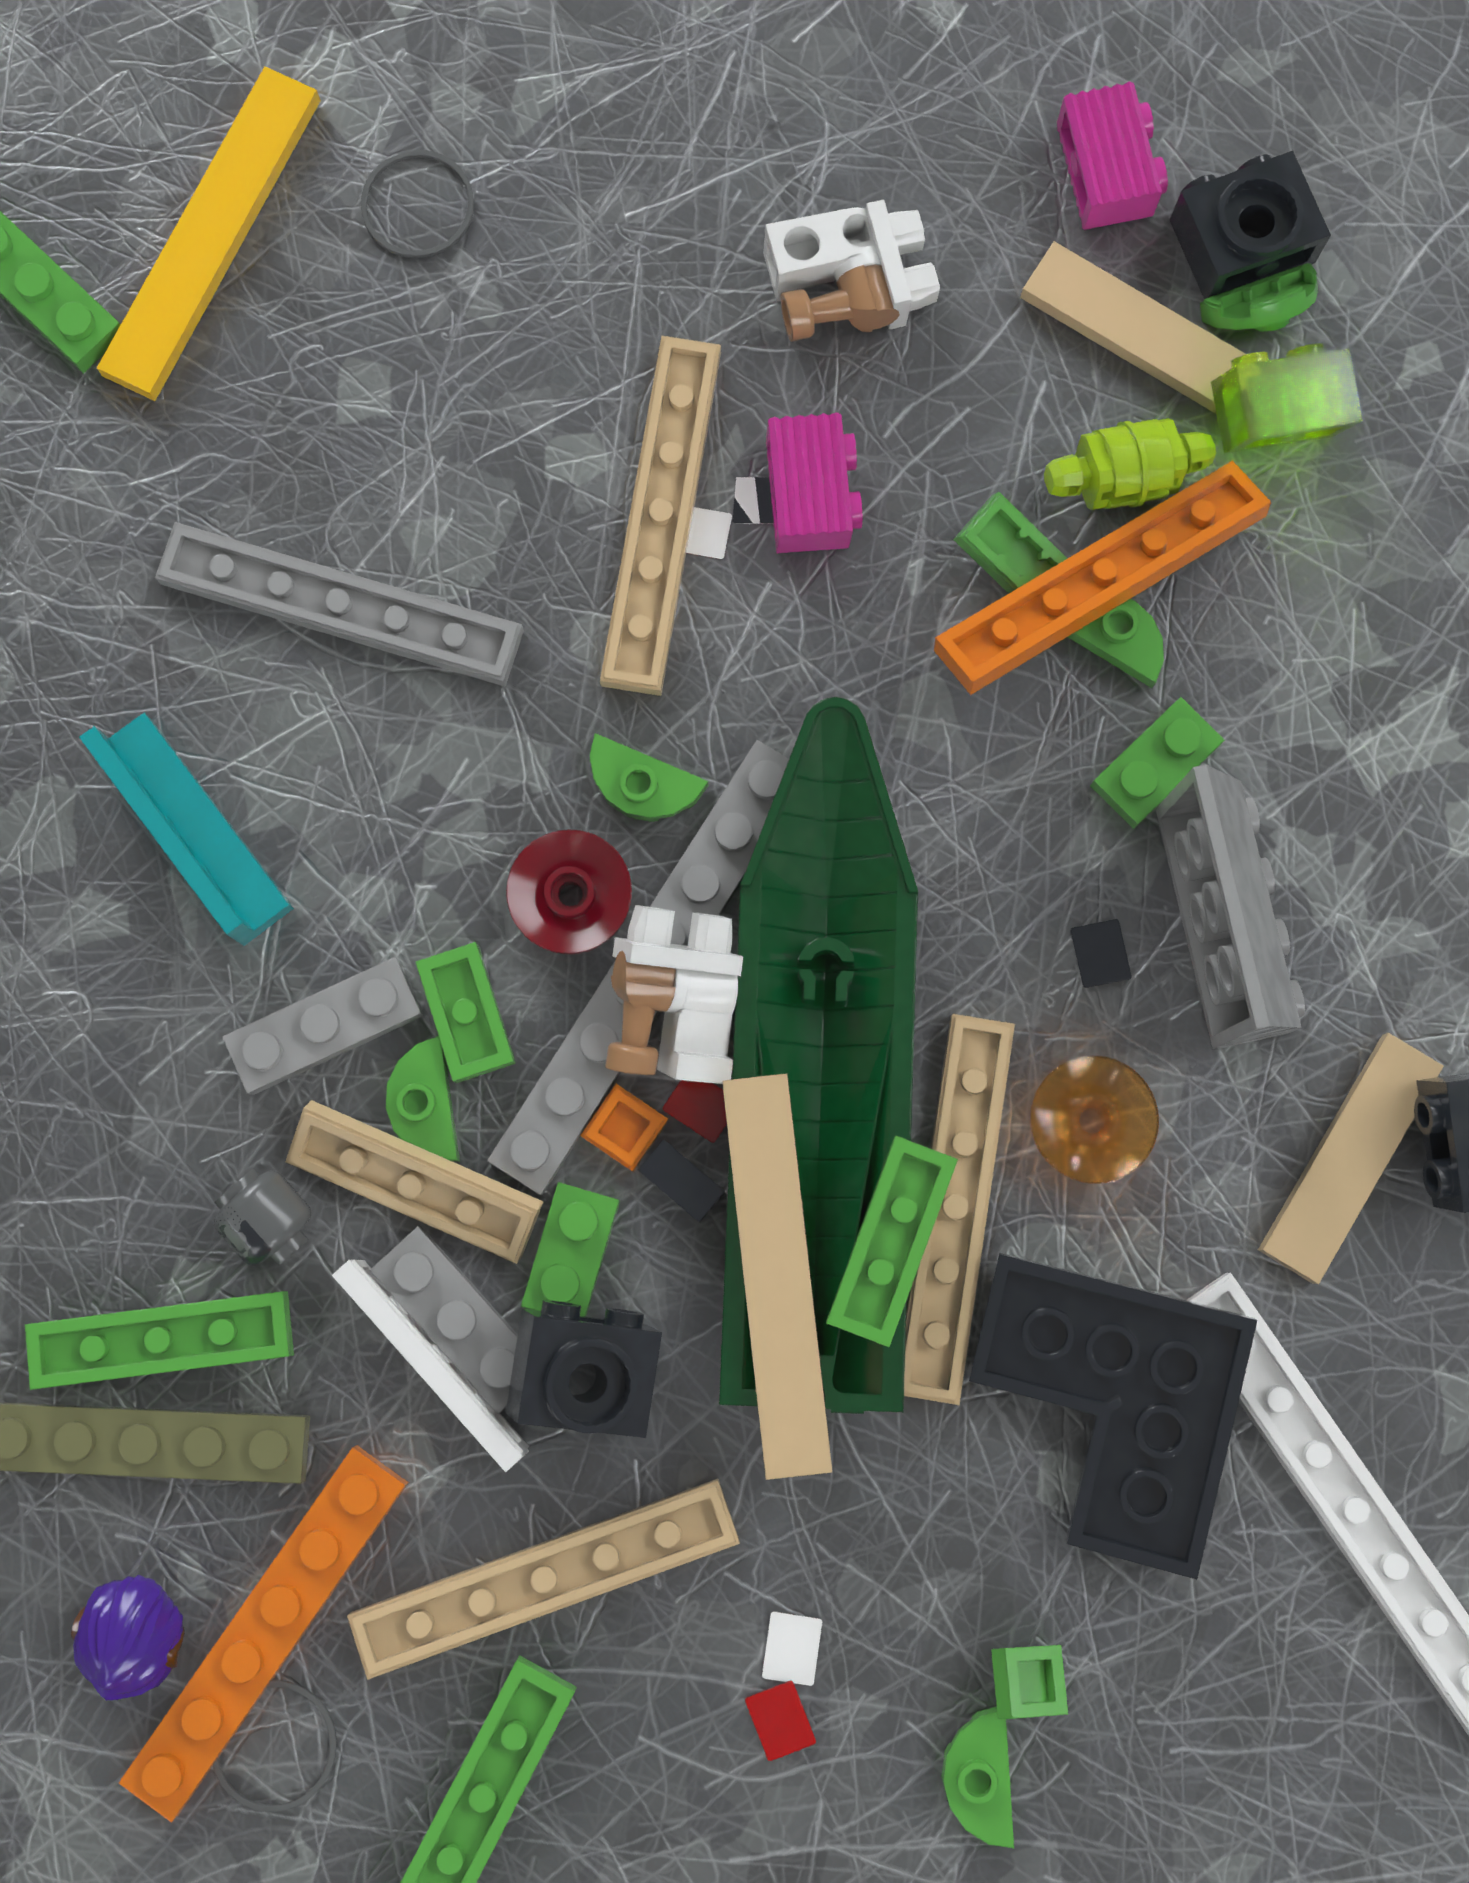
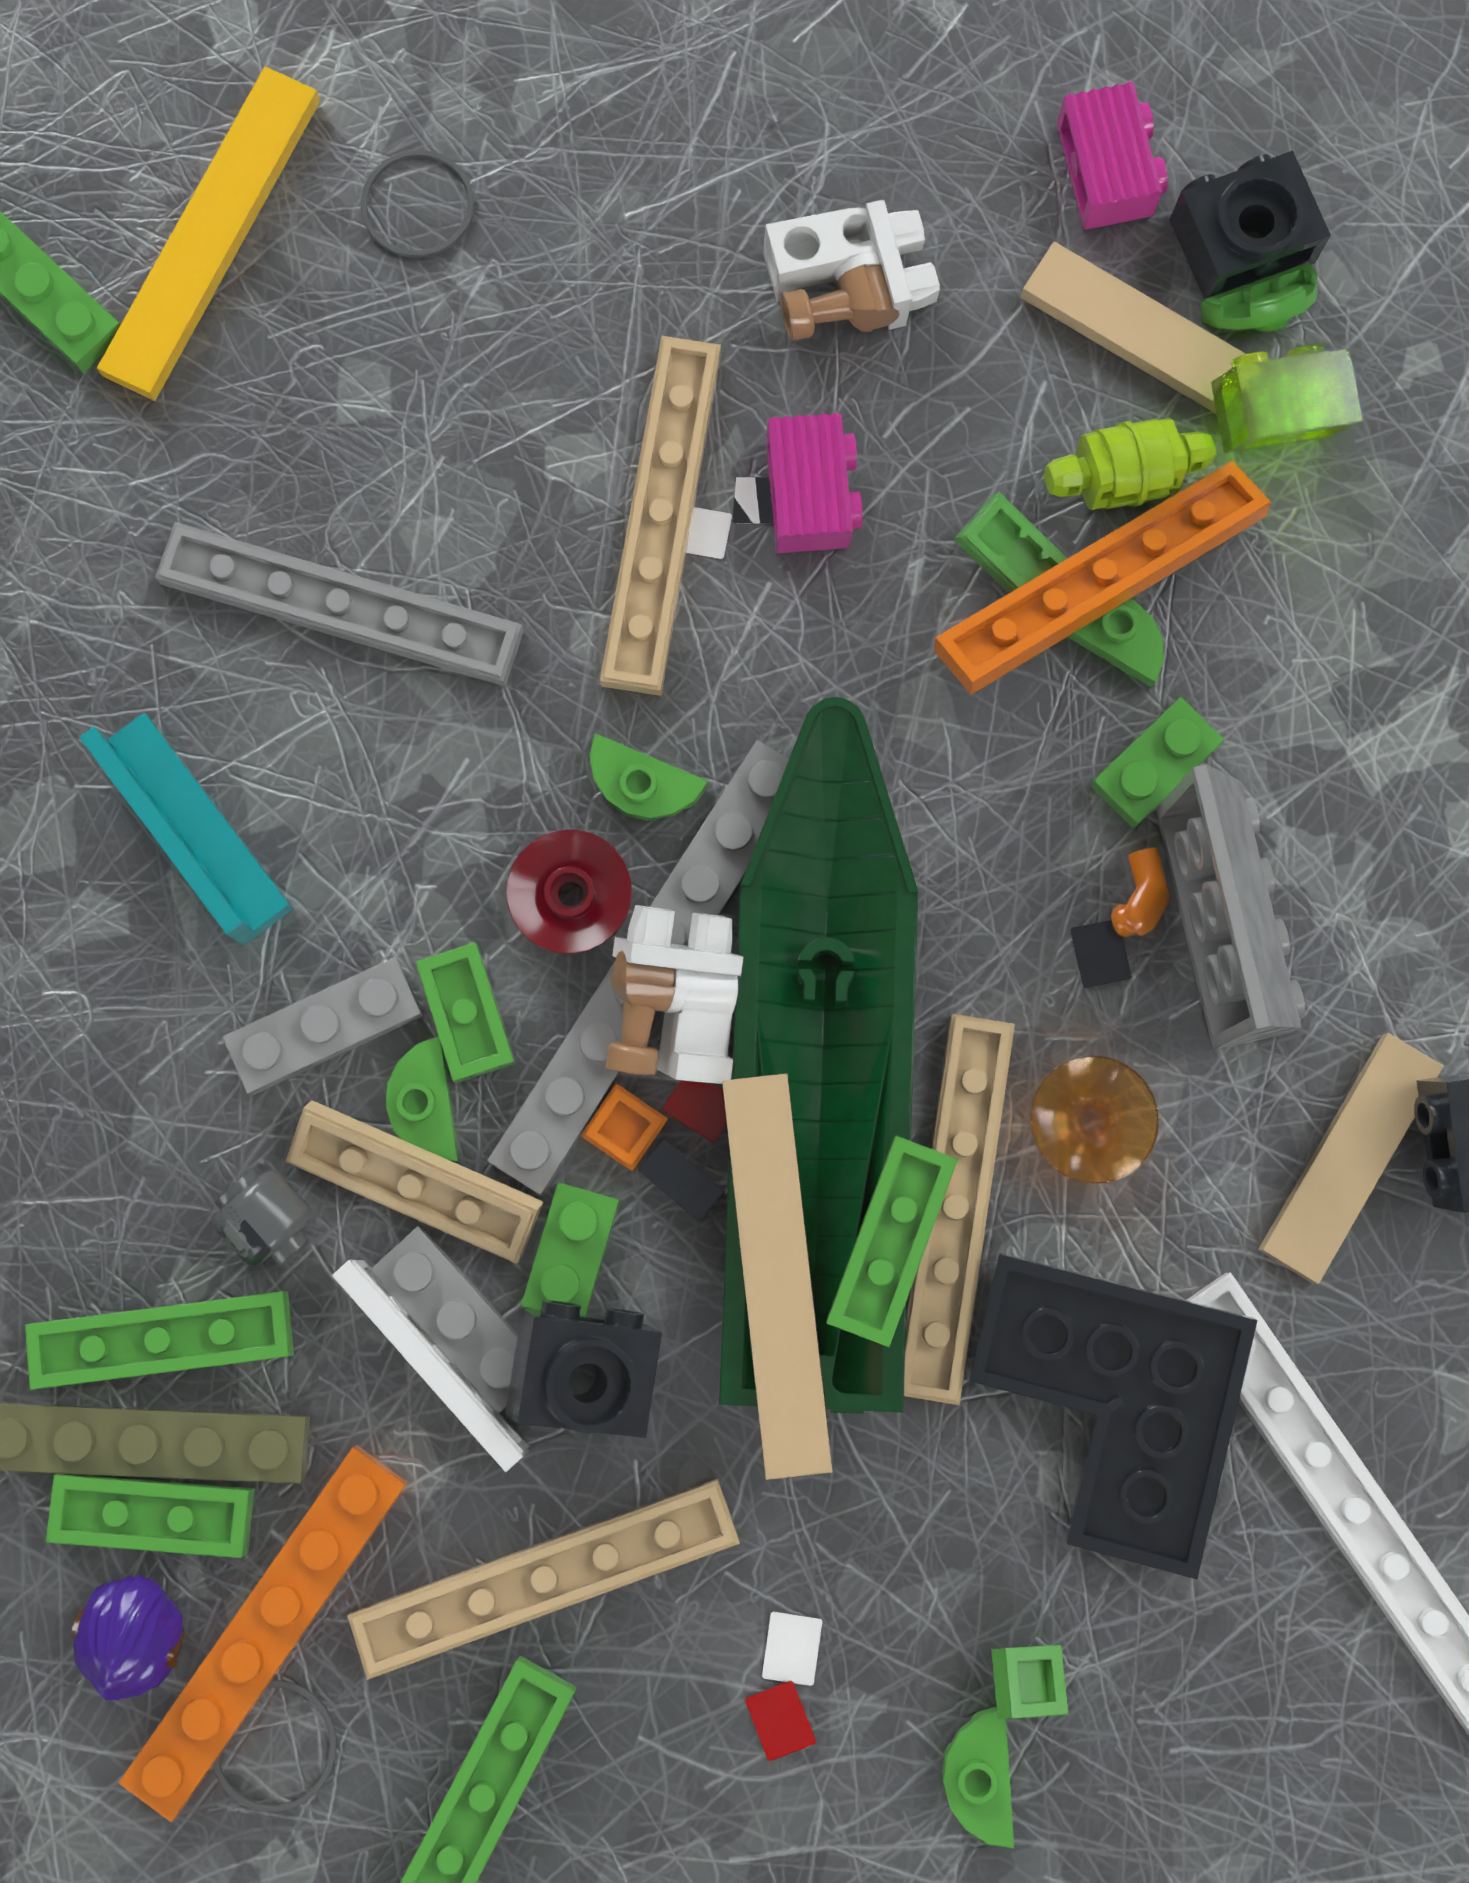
none -> bright green plate [46,1473,255,1558]
none -> orange arm [1111,847,1170,937]

